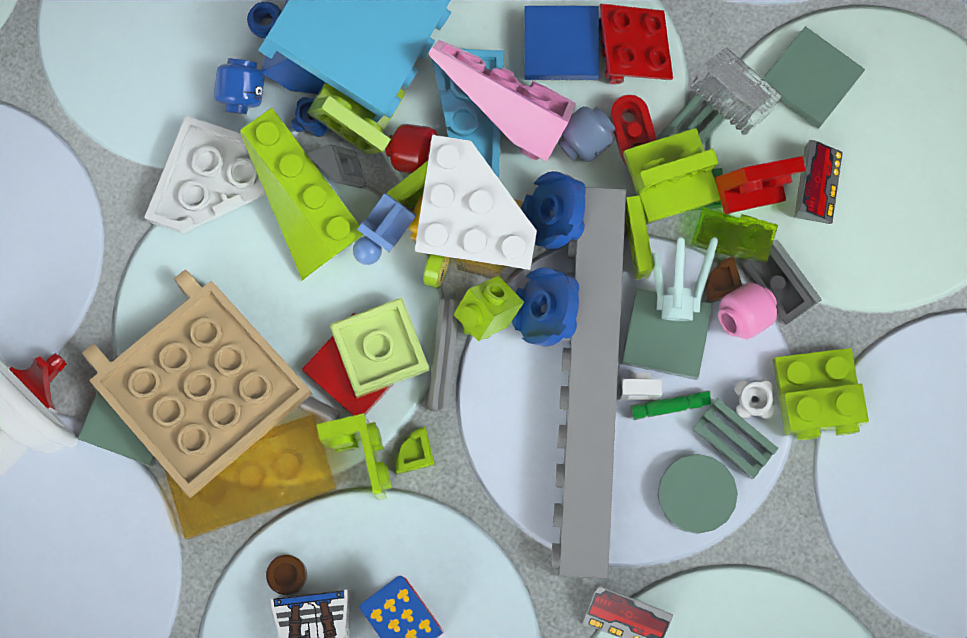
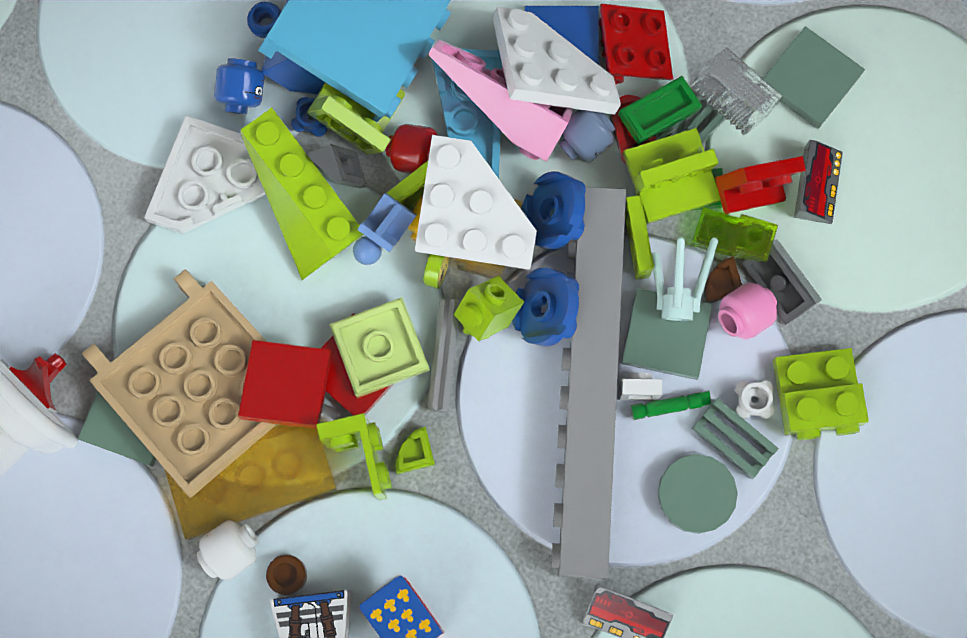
none -> white head [197,520,259,580]
none -> red tile [238,340,332,429]
none -> white plate [492,7,621,115]
none -> green tile [618,76,702,145]

